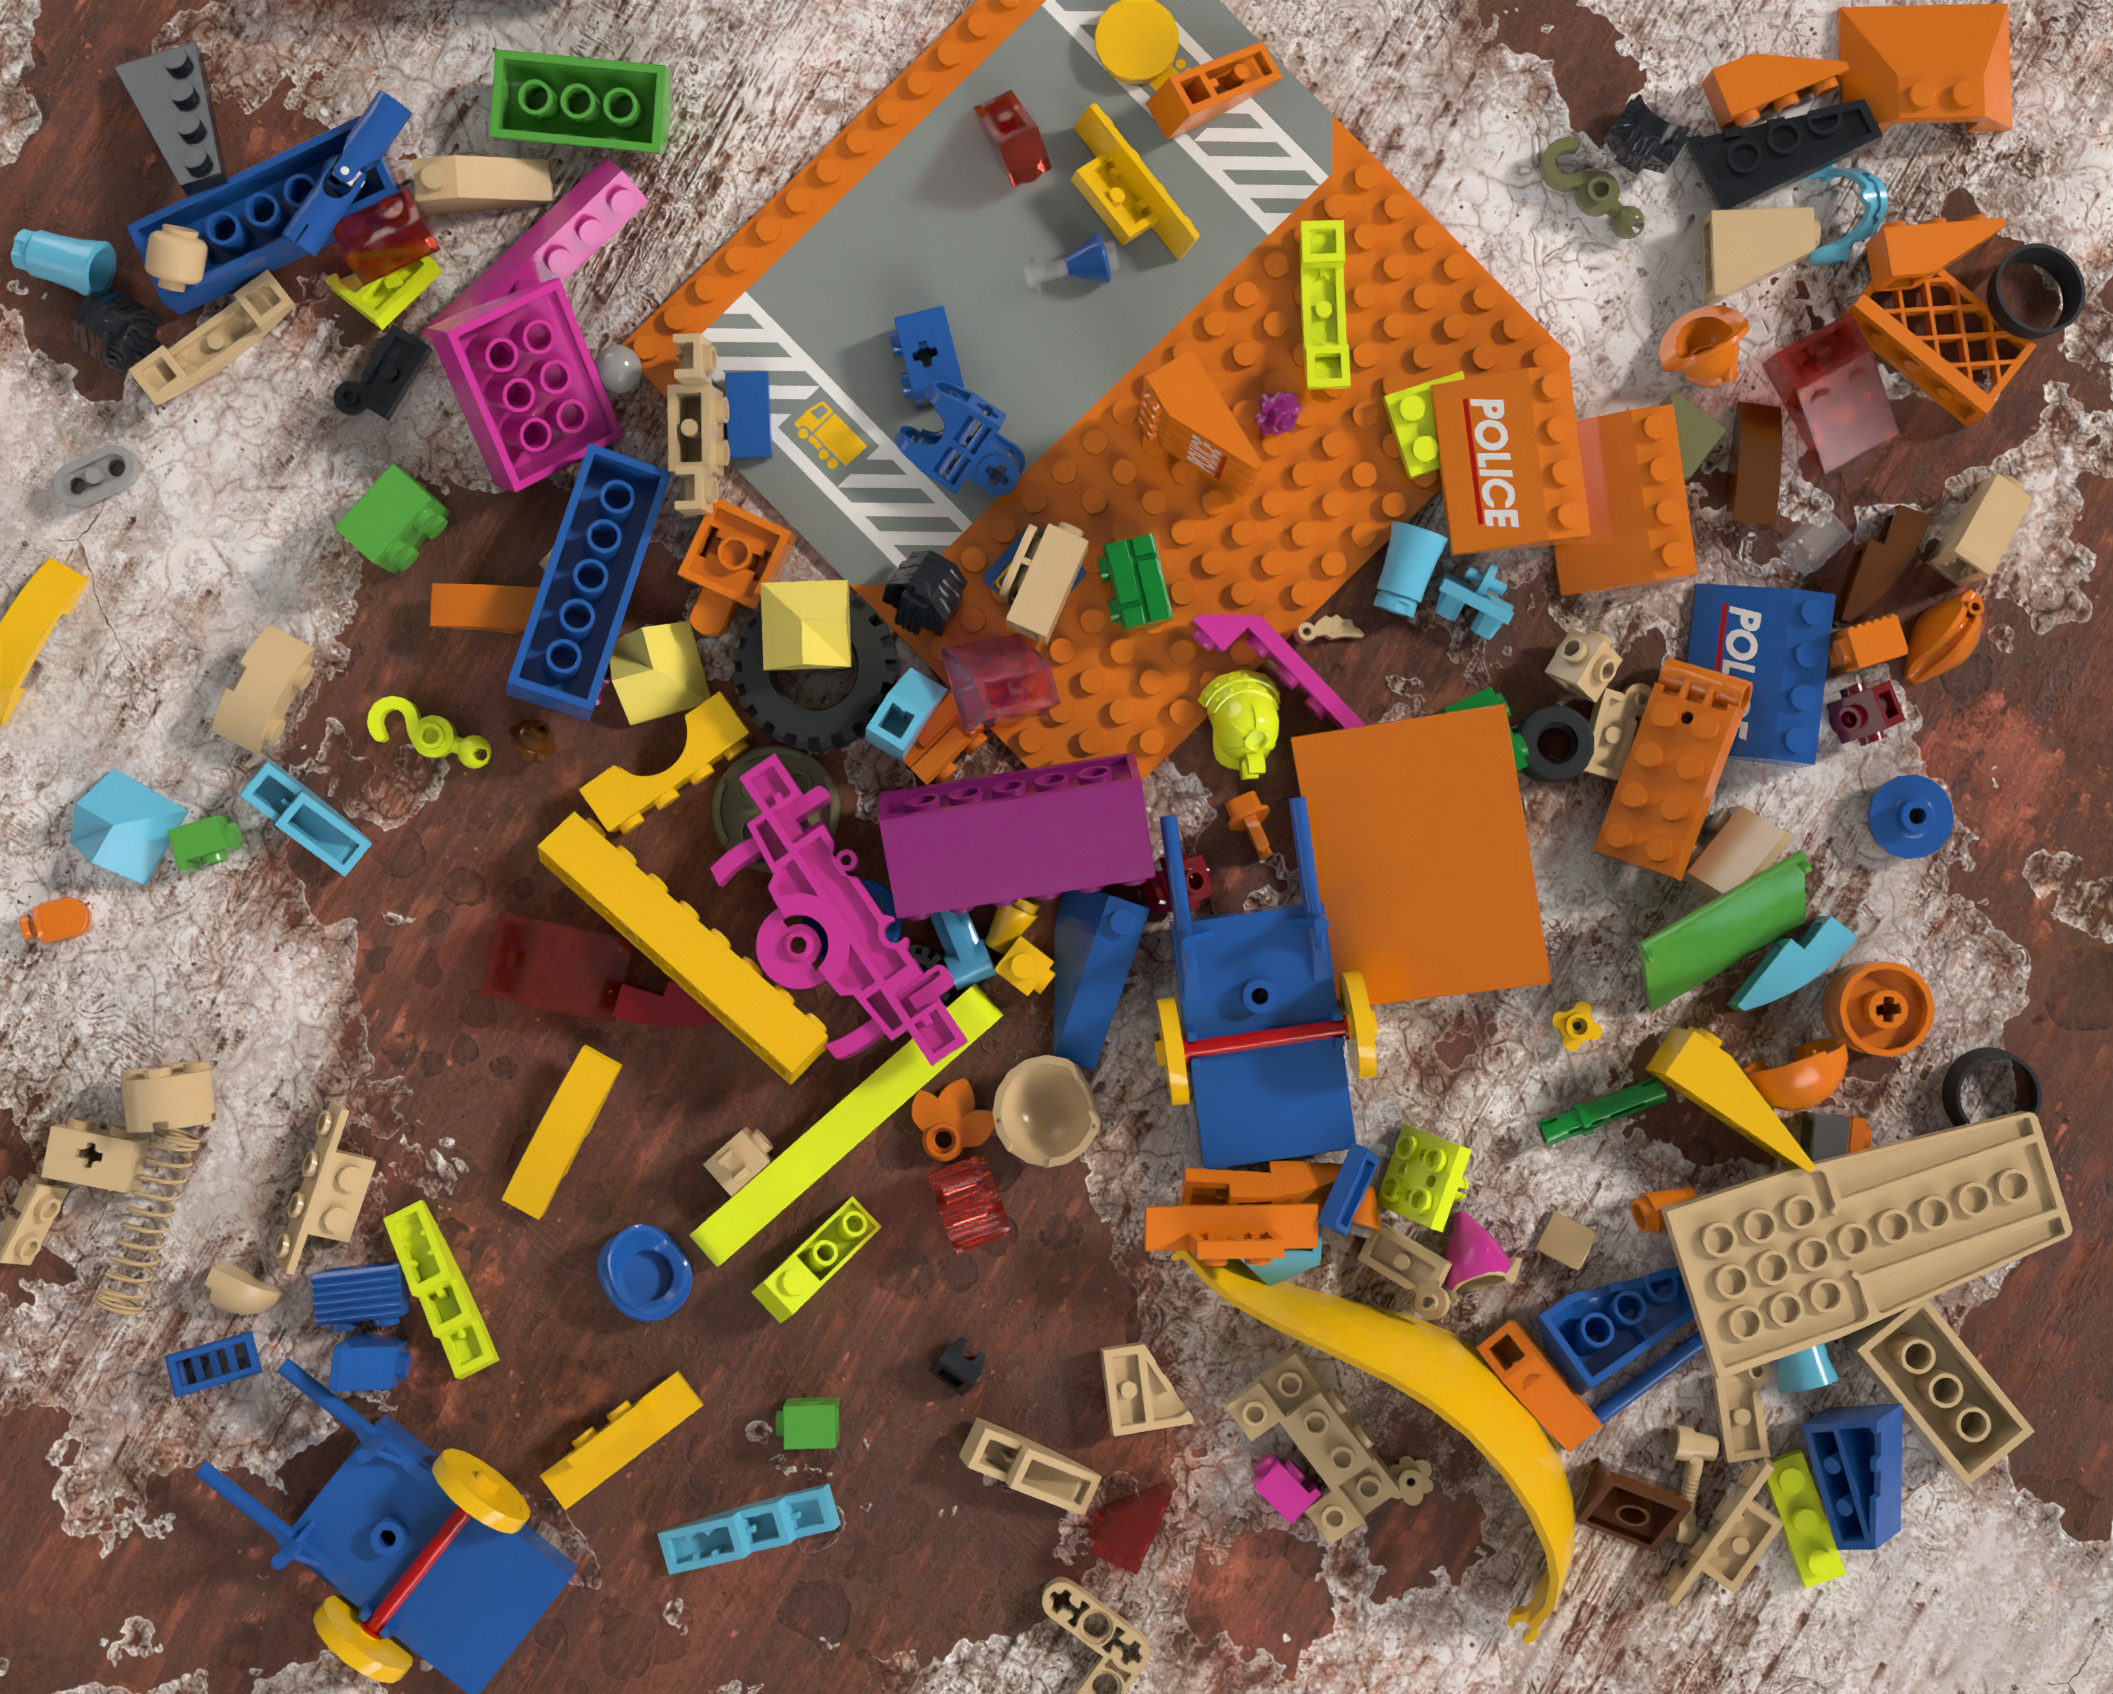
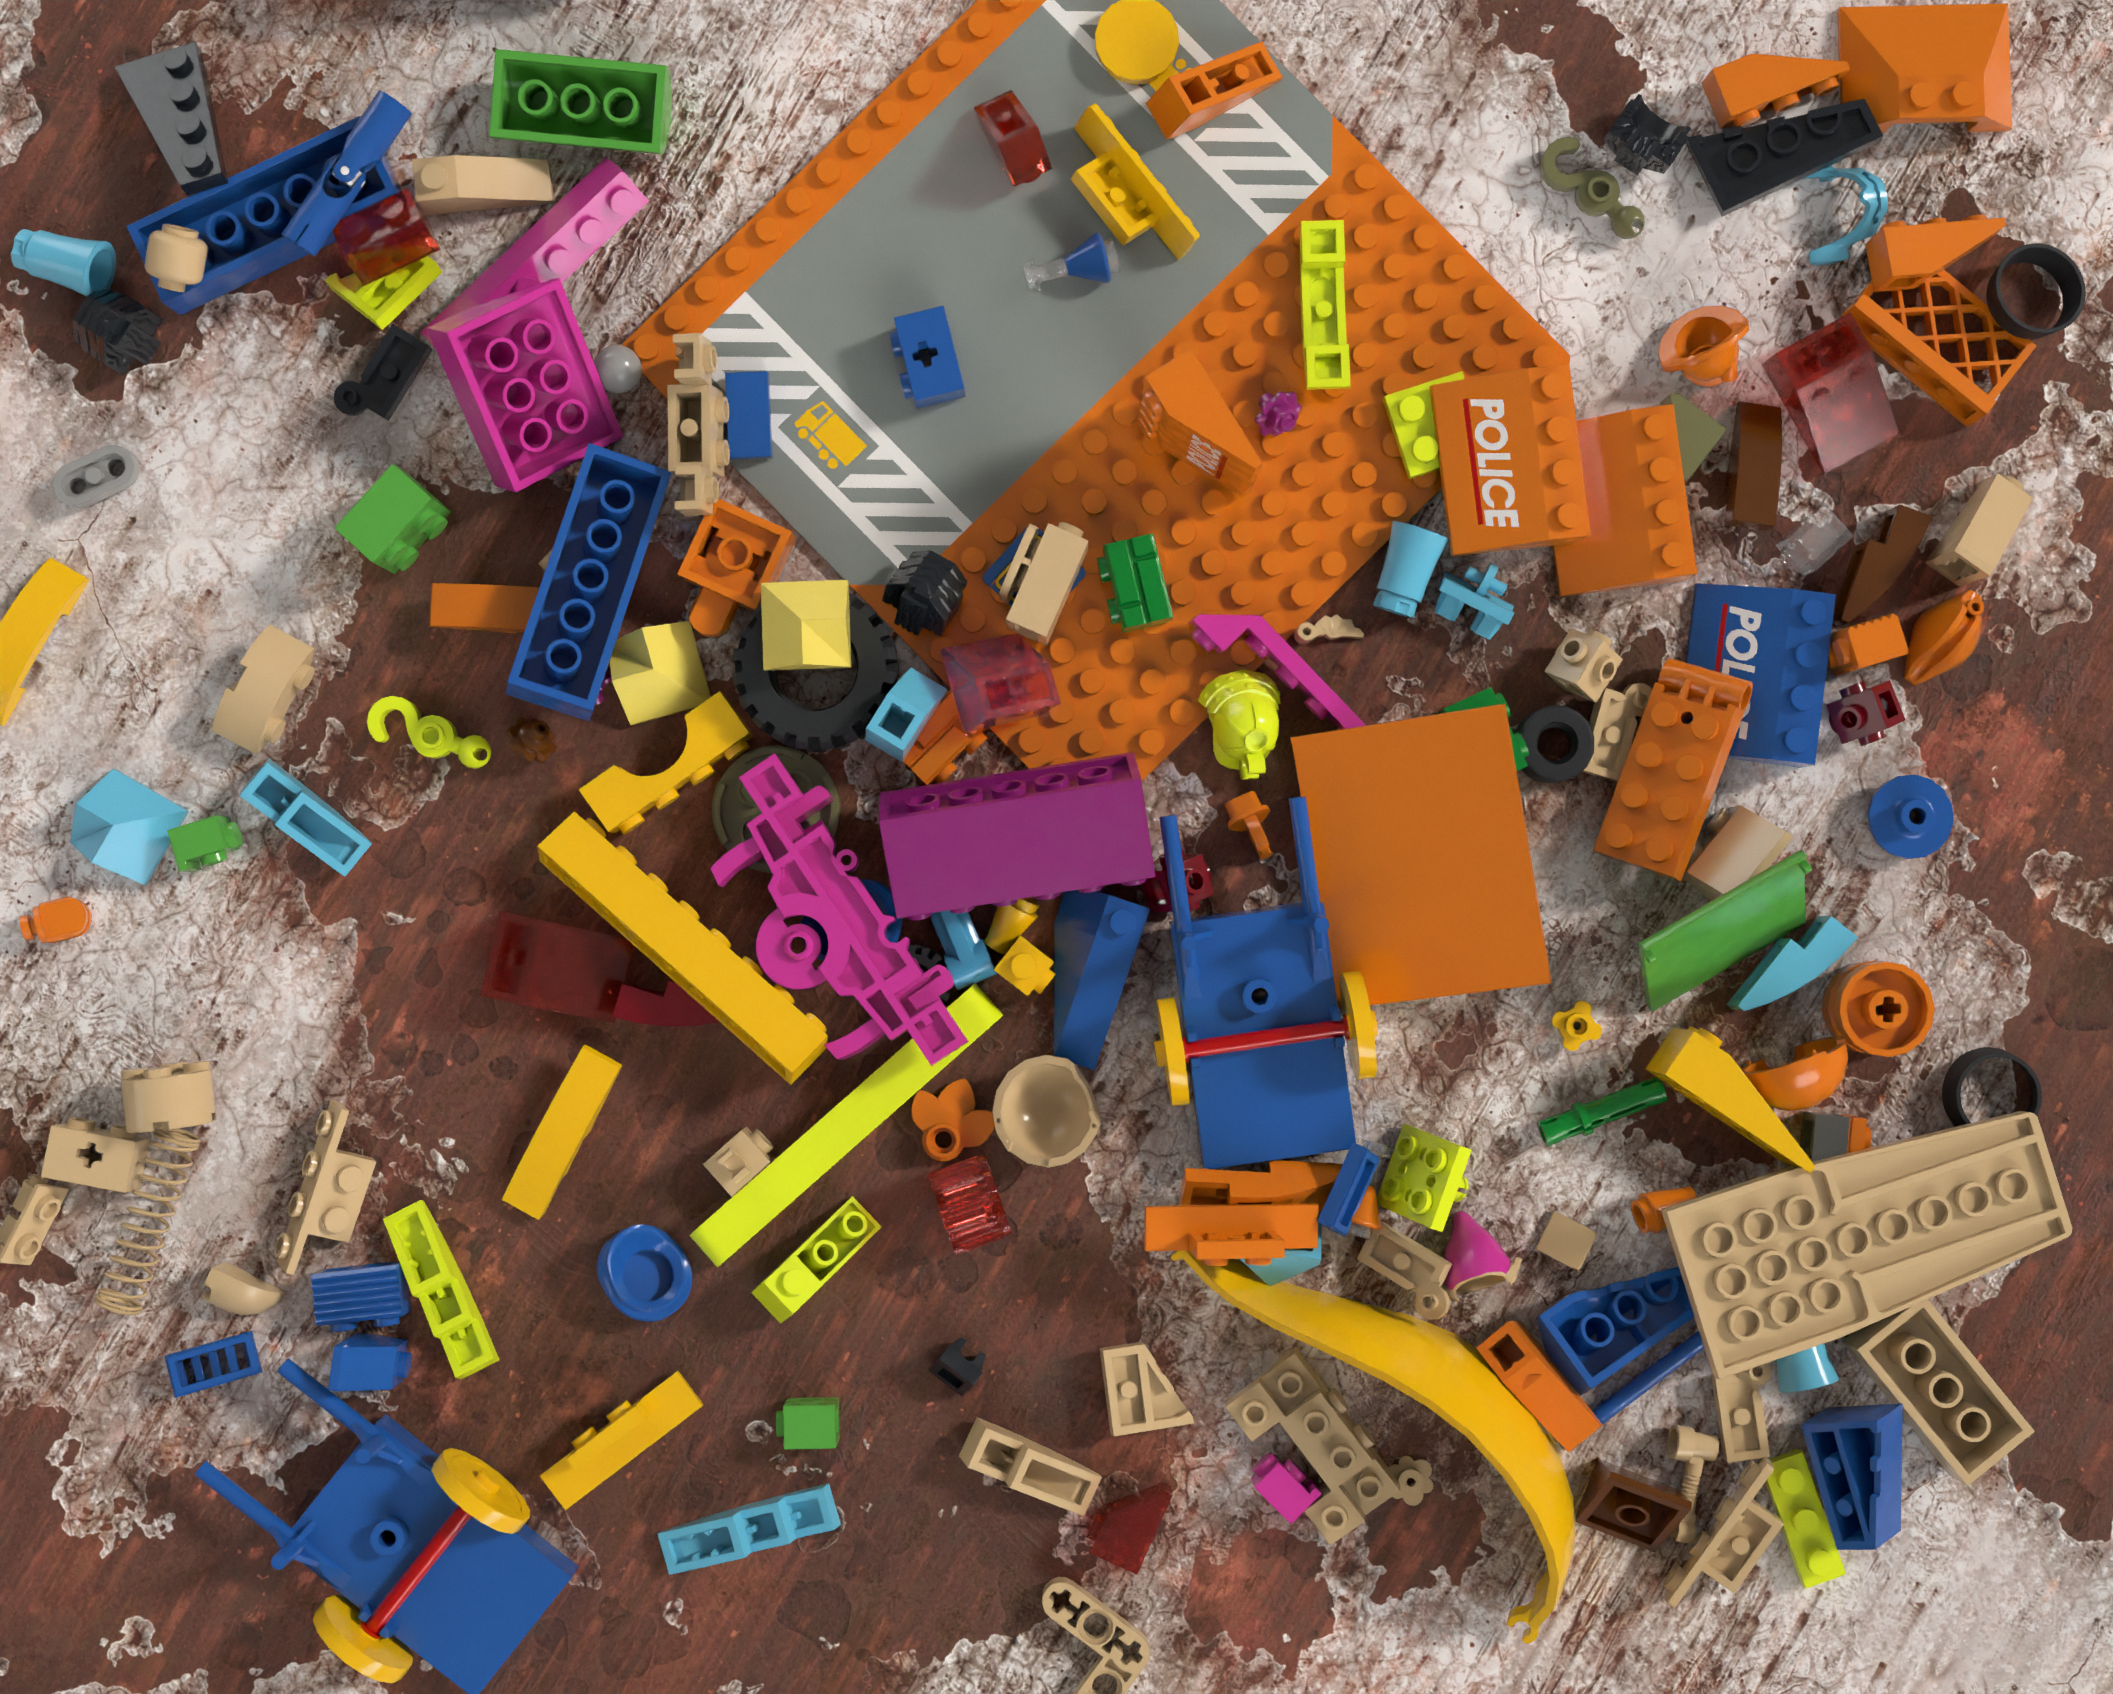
tan slope [128,269,295,406] -> none
blue piece [894,379,1026,496] -> none
tan slope [1701,207,1821,305] -> none

